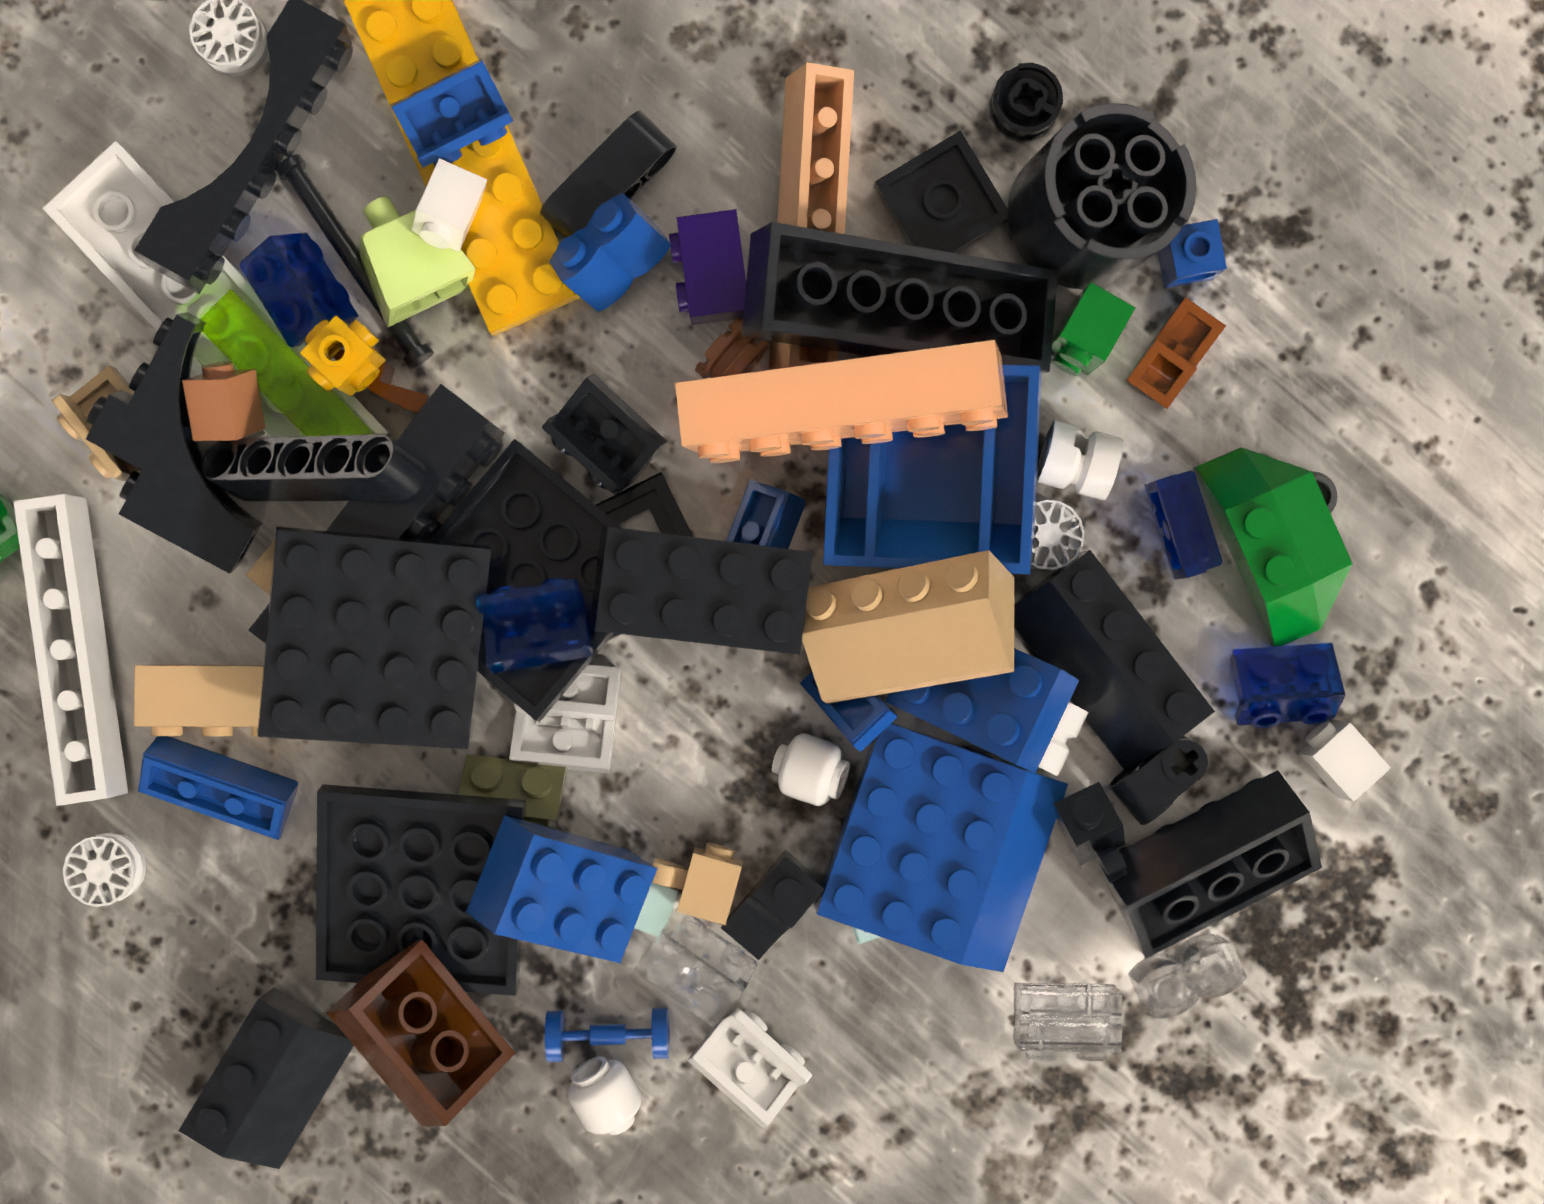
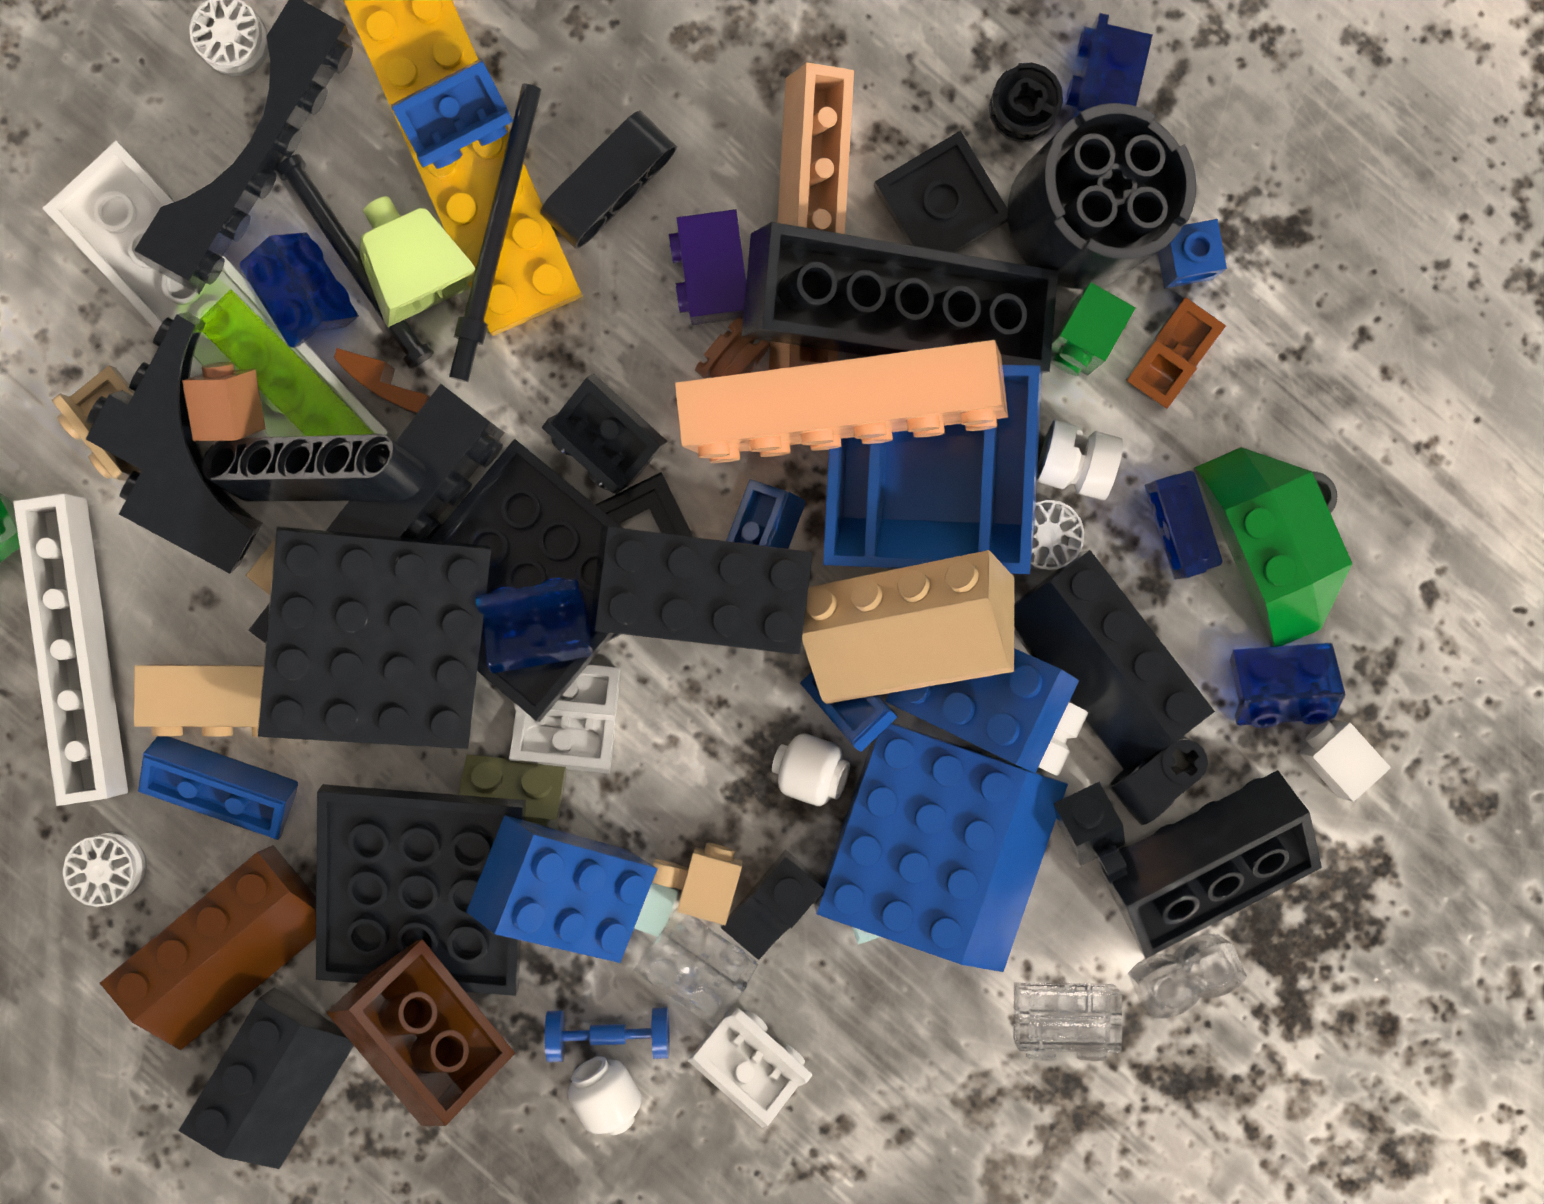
yellow brick [300,315,386,396] -> none
white brick [412,158,487,252] -> none
blue brick [549,193,671,312] -> none
none -> reddish brown slope [100,845,316,1051]
none -> black bar [449,83,542,382]
none -> clear blue bracket [1065,13,1153,120]

